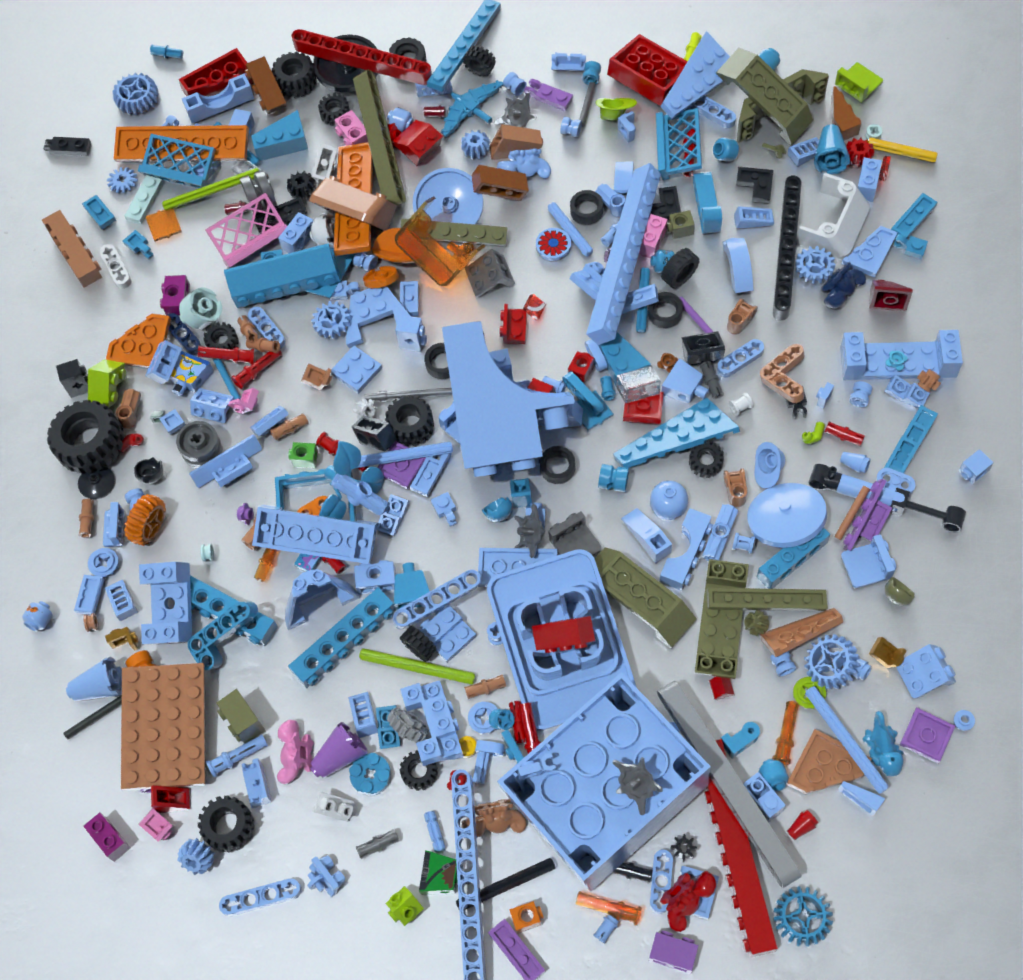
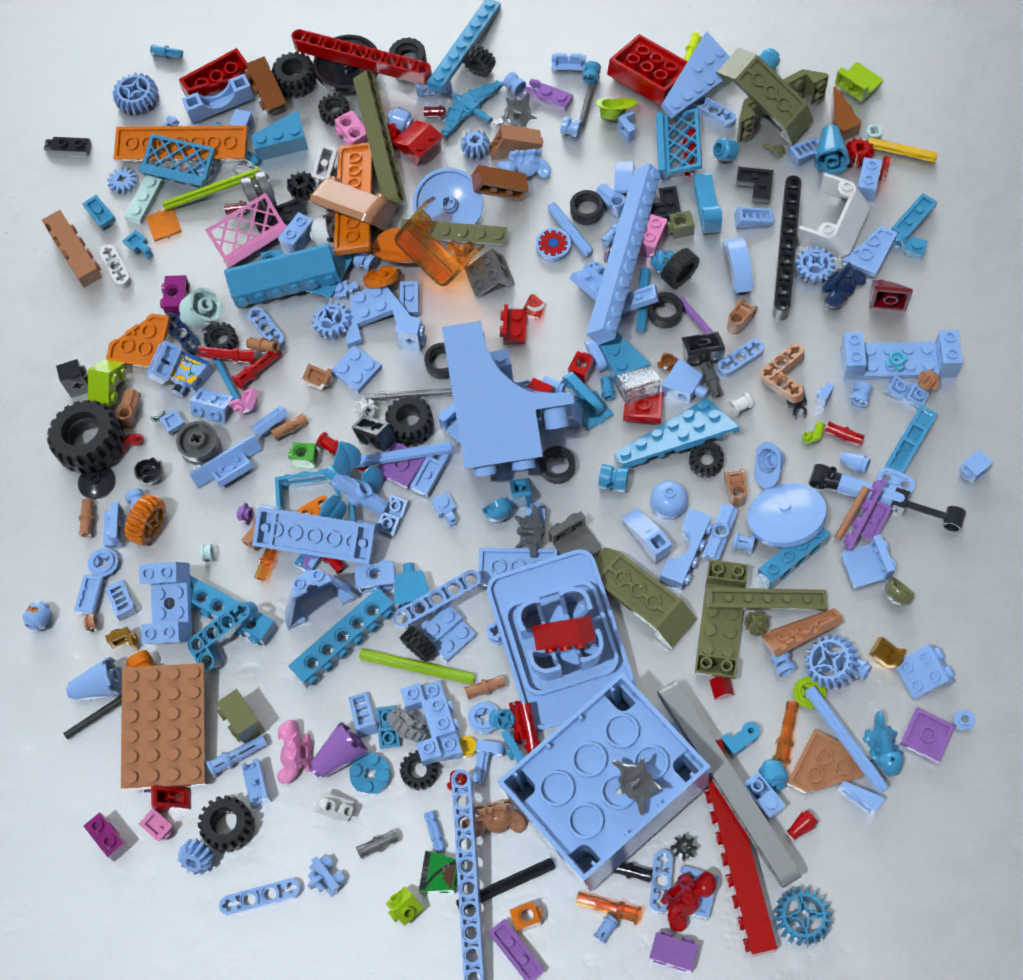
nougat pin [237,315,258,343] -> none
light blue plate [517,754,556,780] -> none

